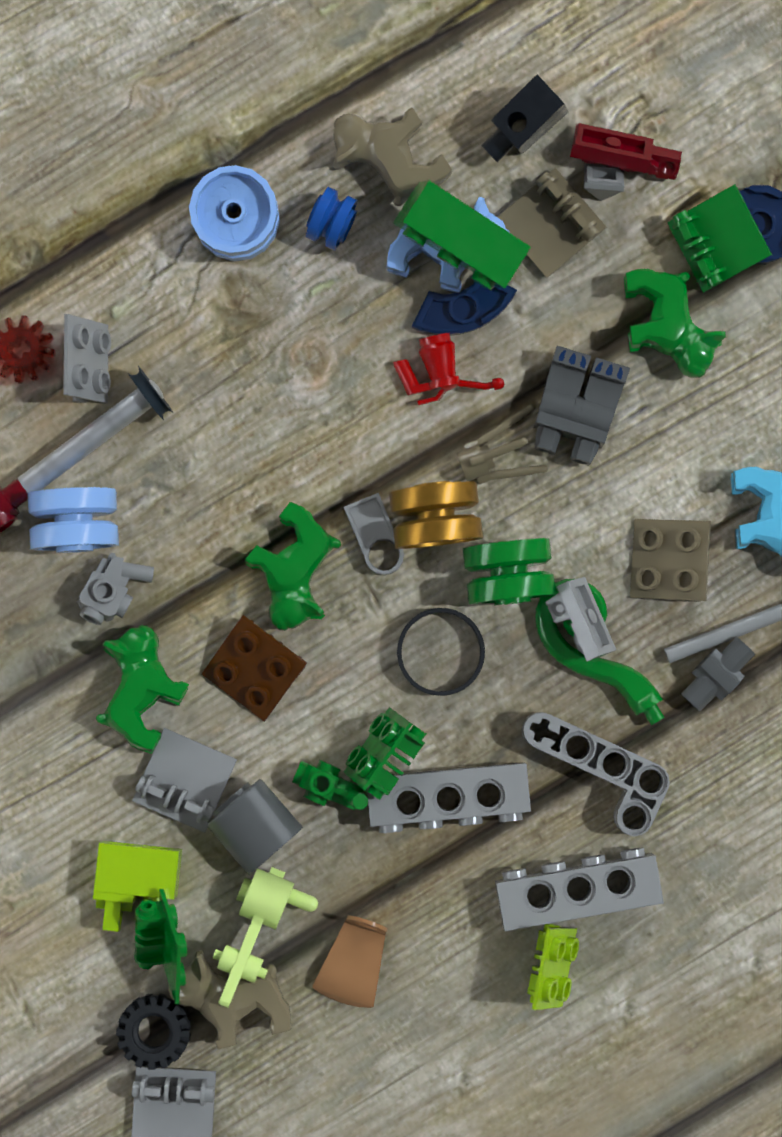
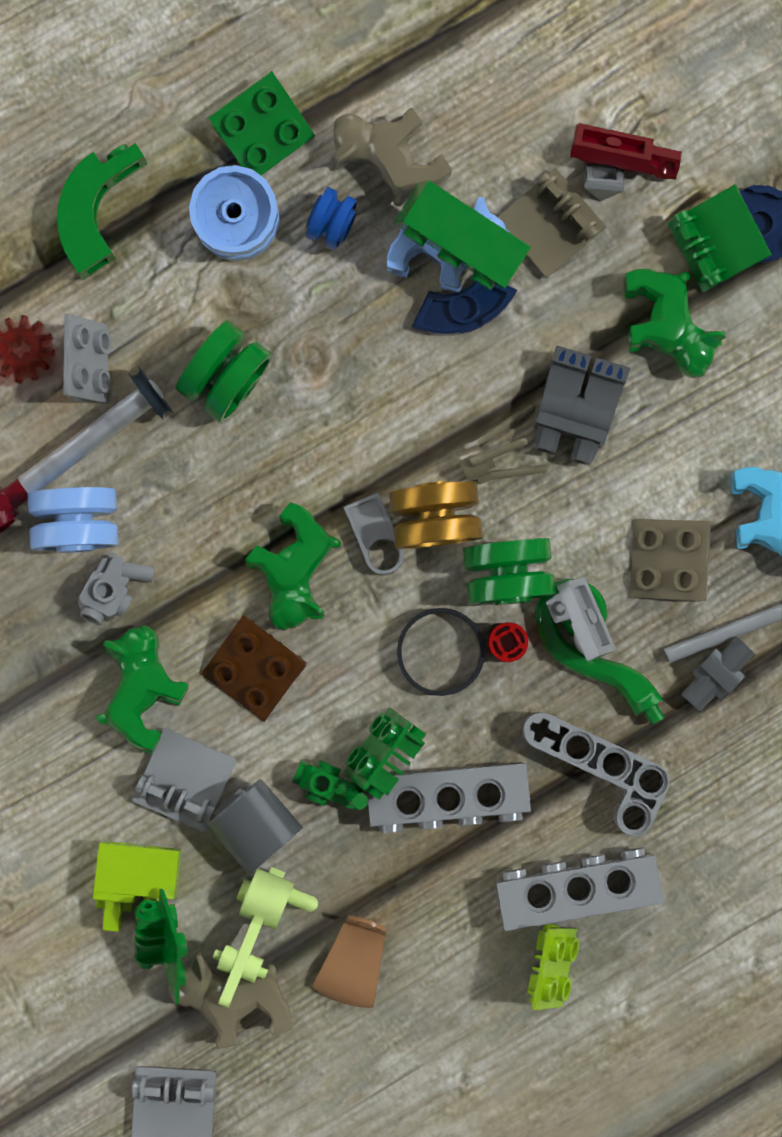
black tyre [116,993,191,1070] -> none
red piece [393,333,505,405] -> none
black torso [481,74,569,162] -> none
none -> green arch [57,143,148,280]
none -> green wheel [175,320,273,424]
none -> green hinge [207,71,316,176]
none -> red wheel [487,622,529,663]

